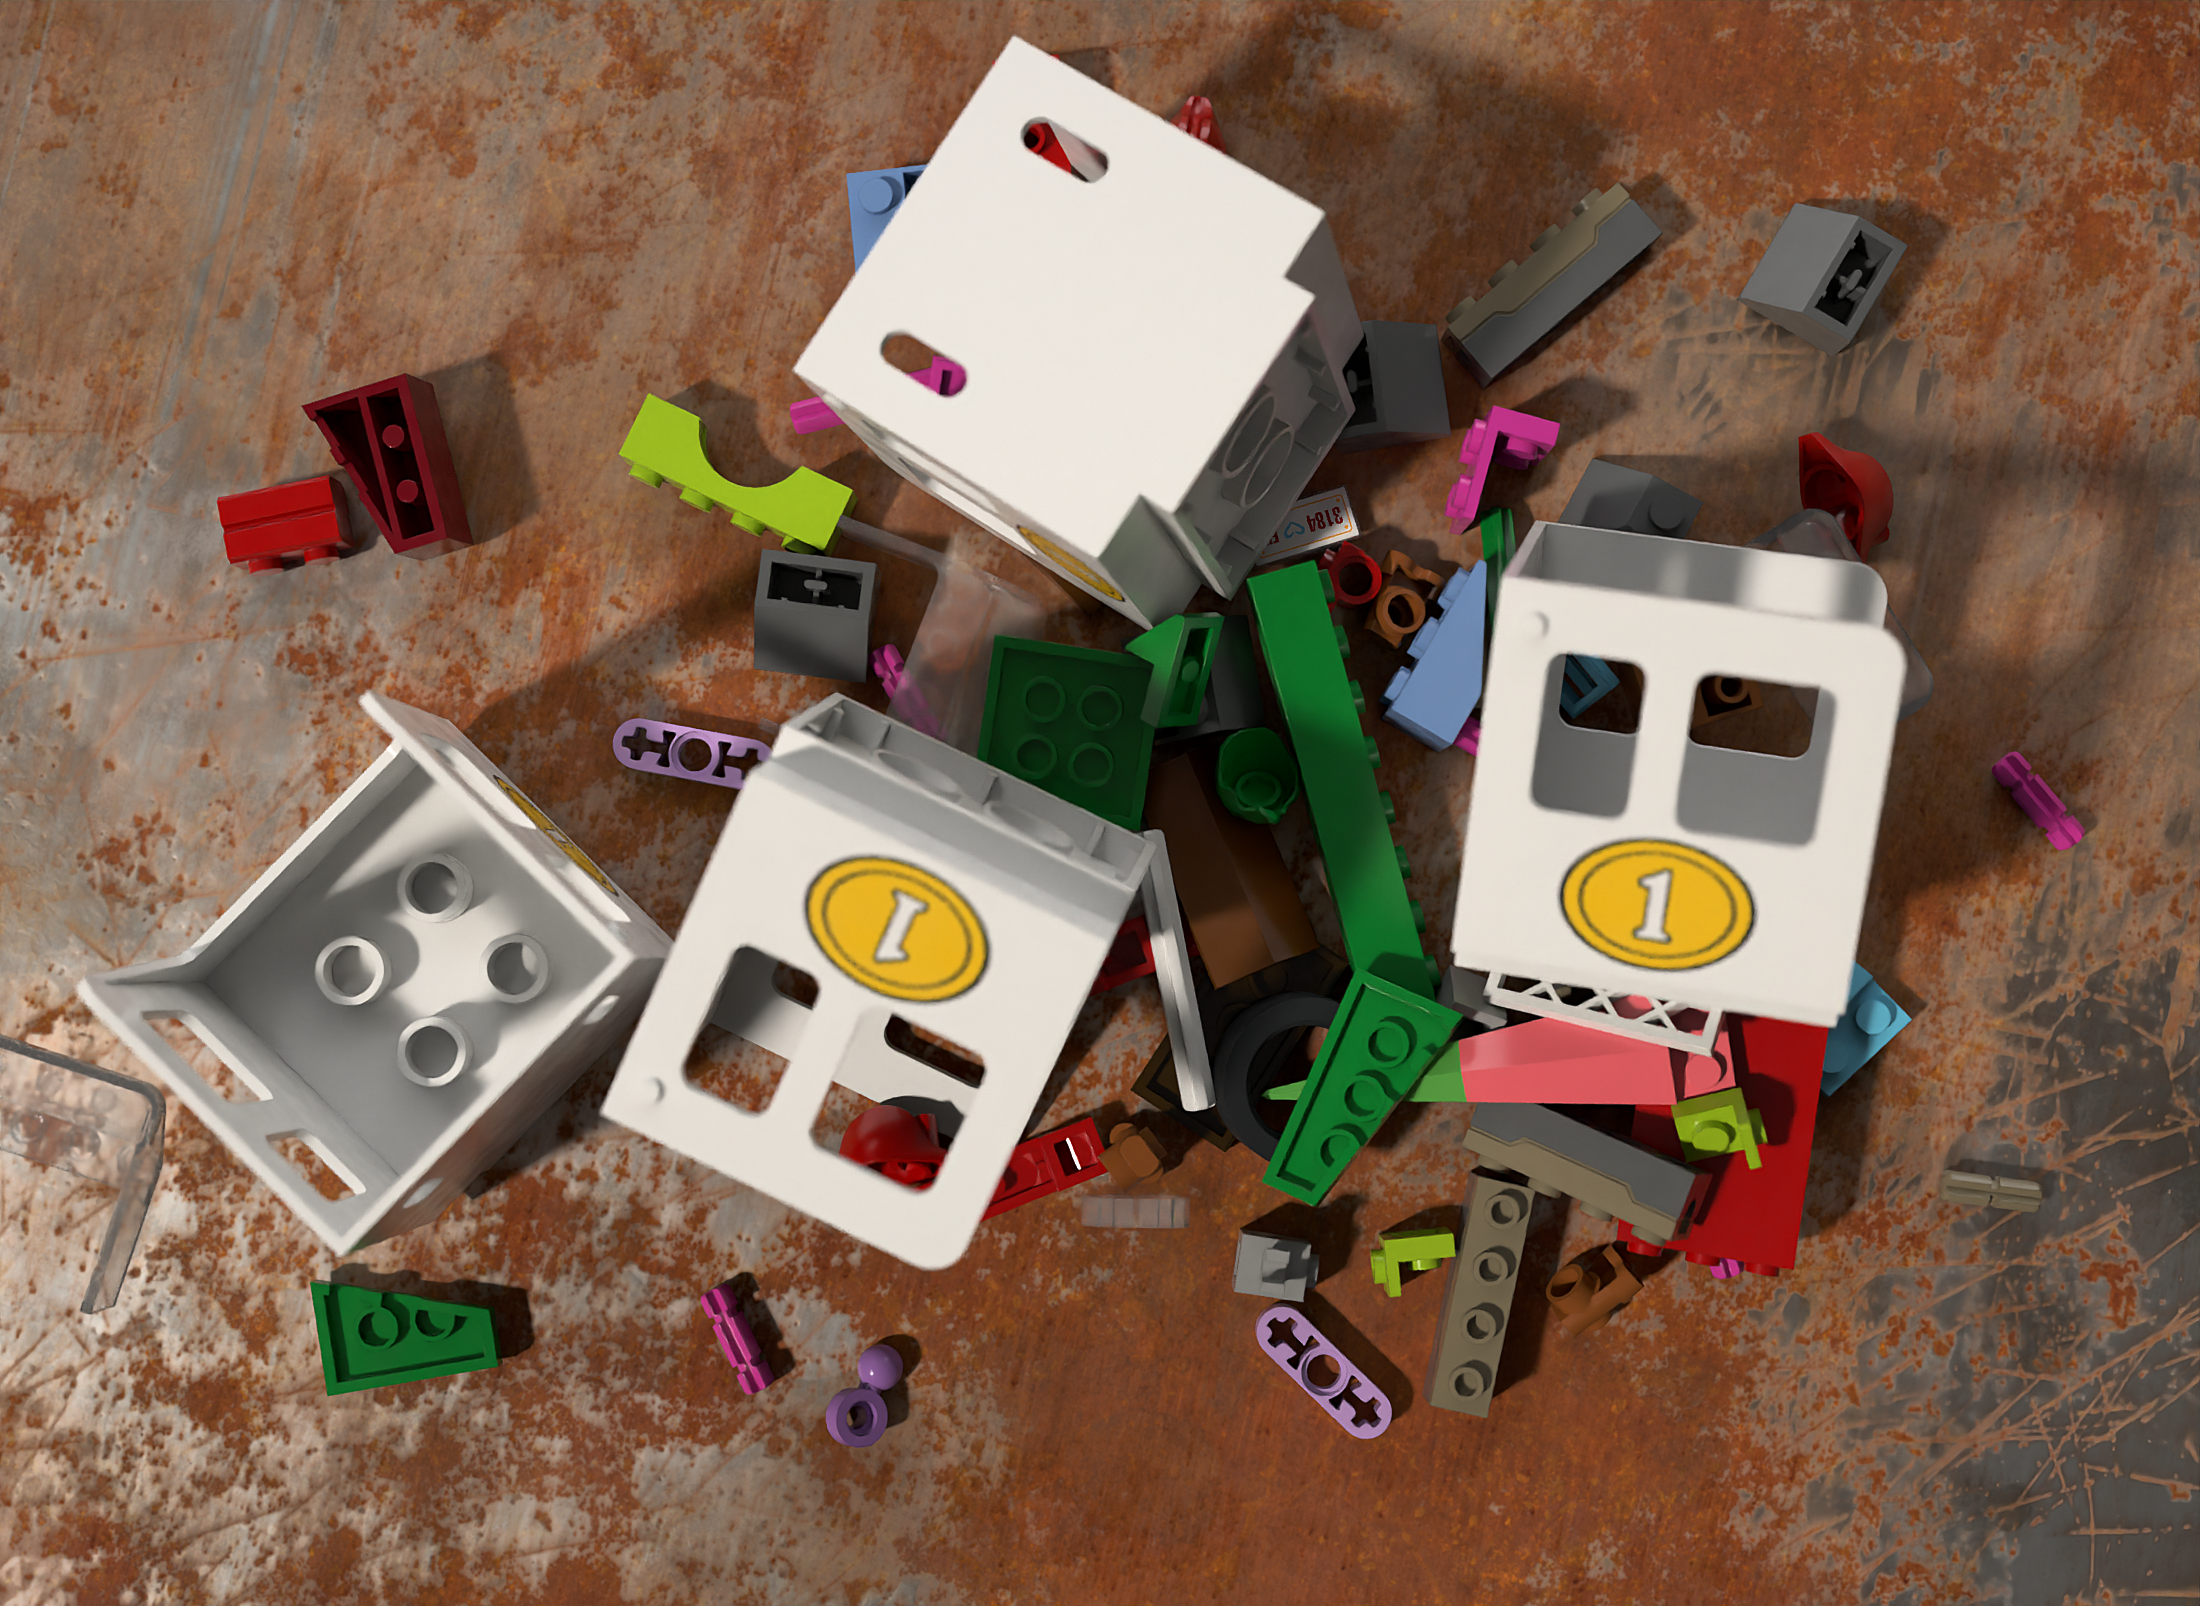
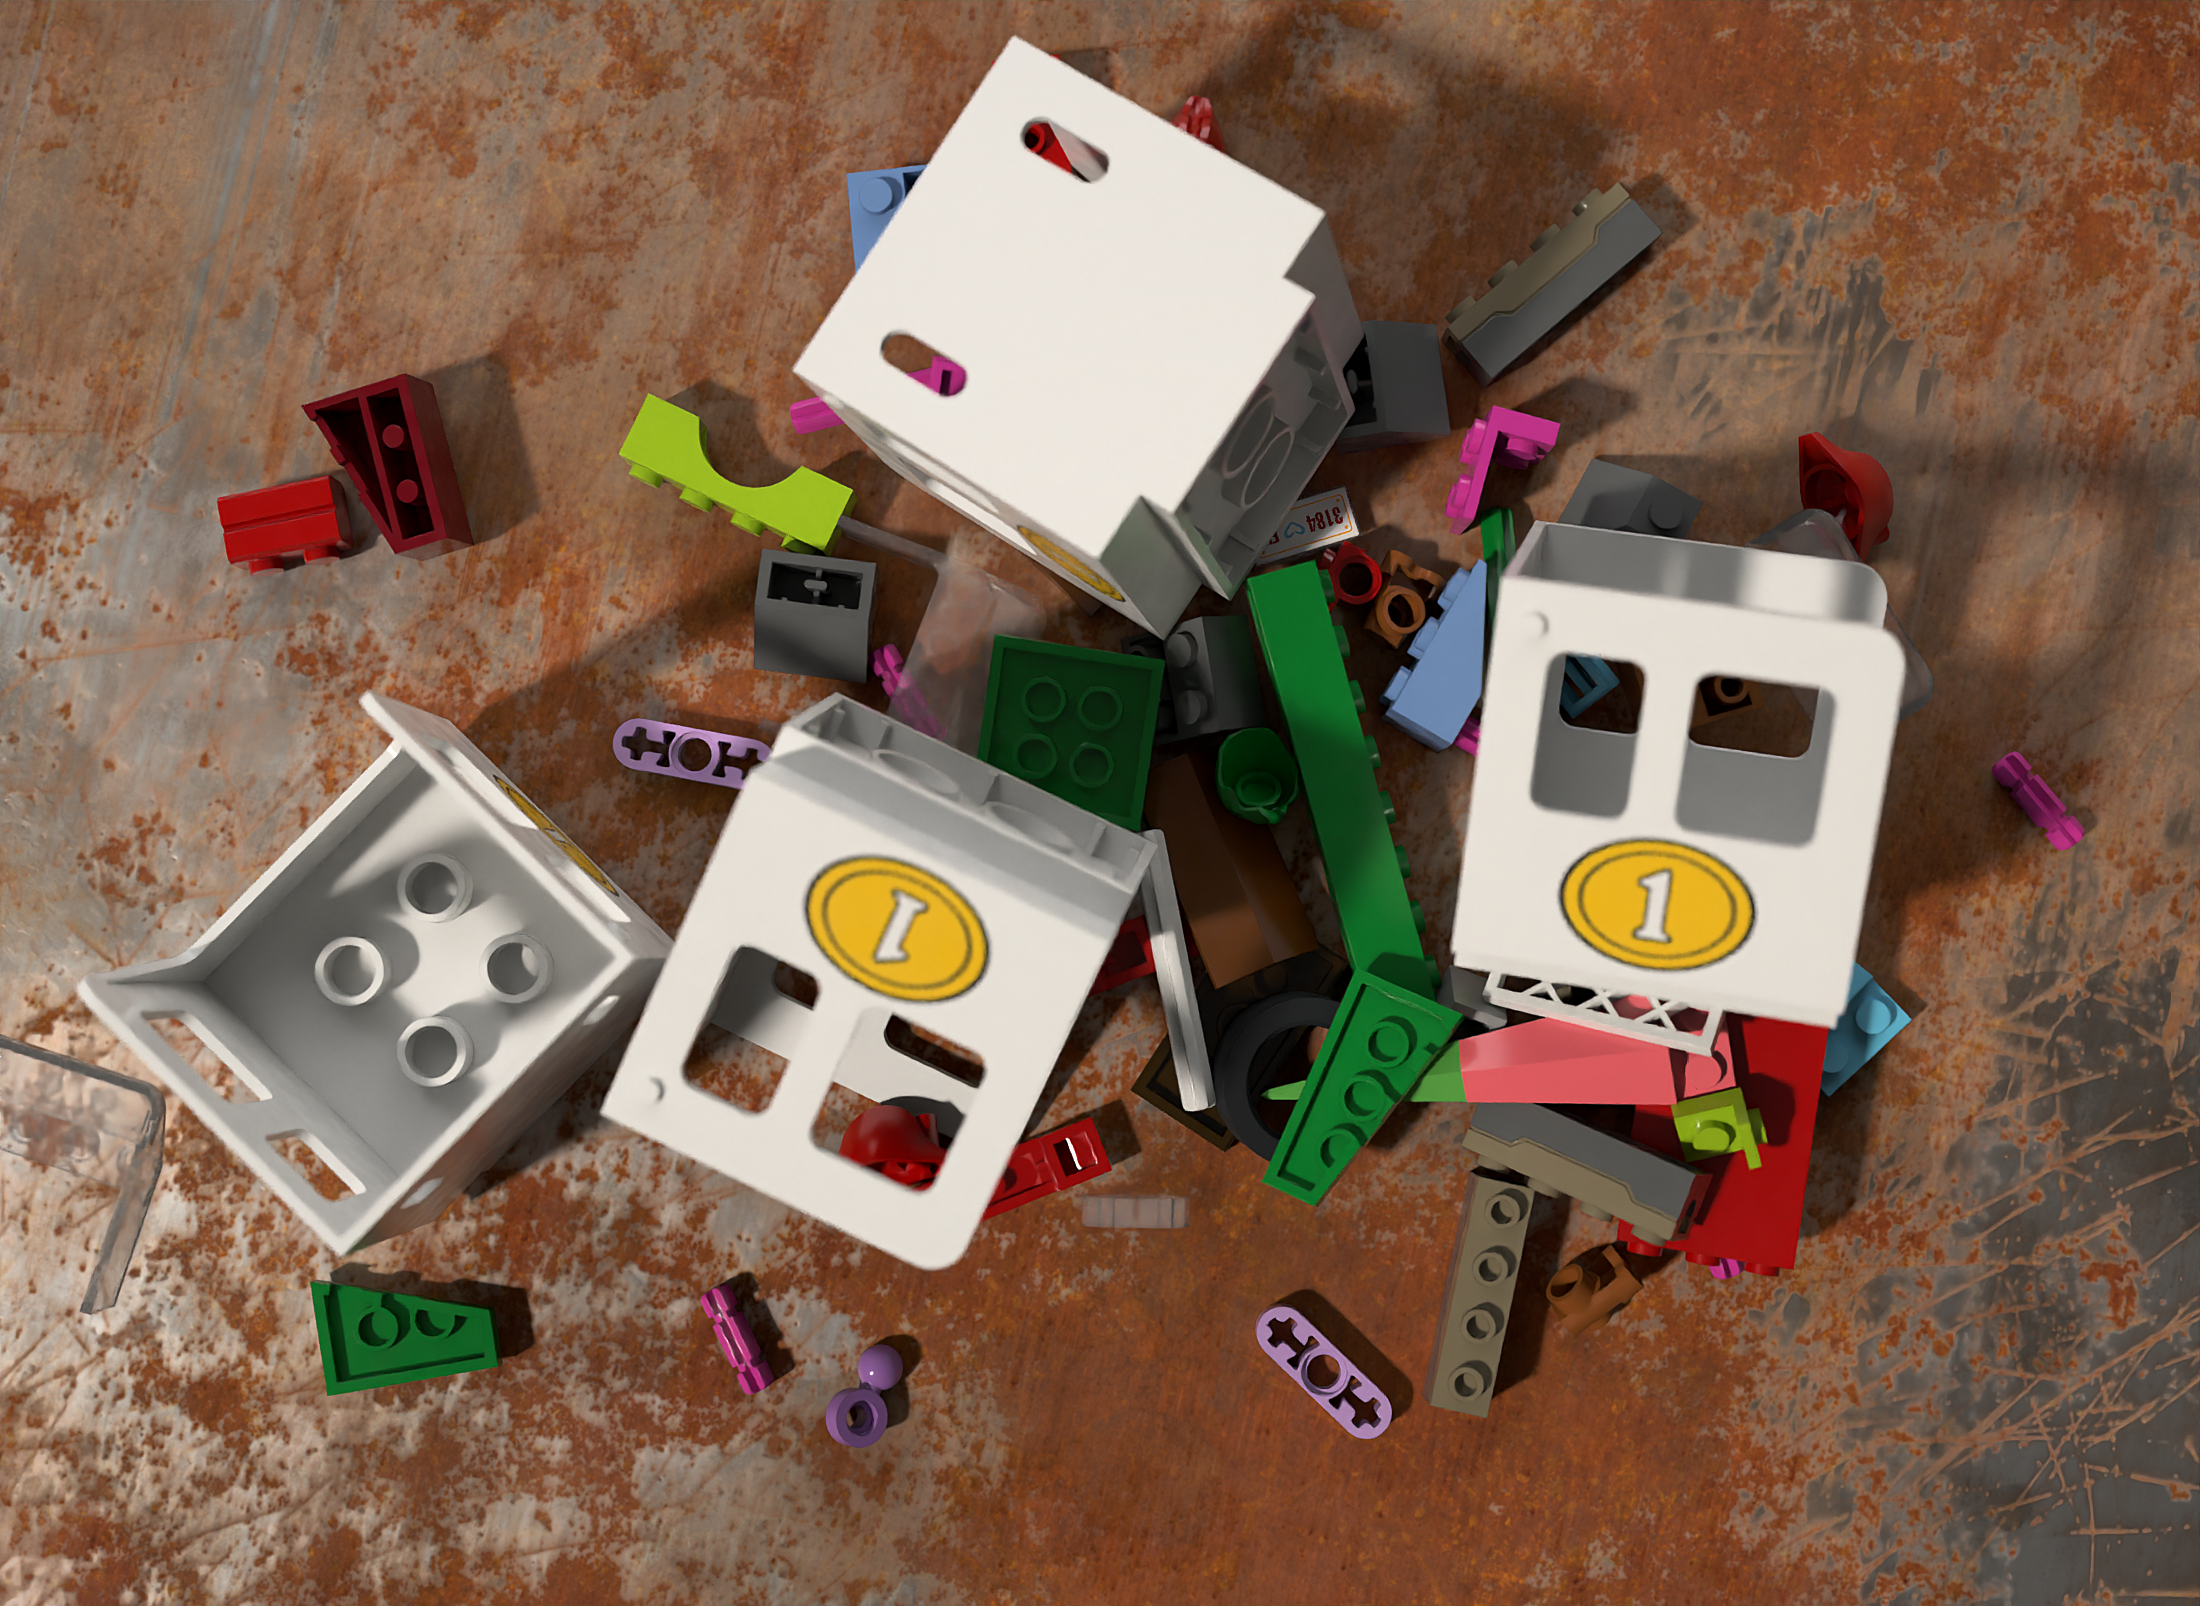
dark orange plate [1097,1122,1167,1193] -> none
green slope [1125,612,1225,728] -> none
light grey brick [1232,1229,1319,1302] -> none
lime bracket [1370,1227,1456,1297] -> none
dark grey slope [1737,203,1908,357] -> none
dark tan piece [1939,1170,2042,1213] -> none

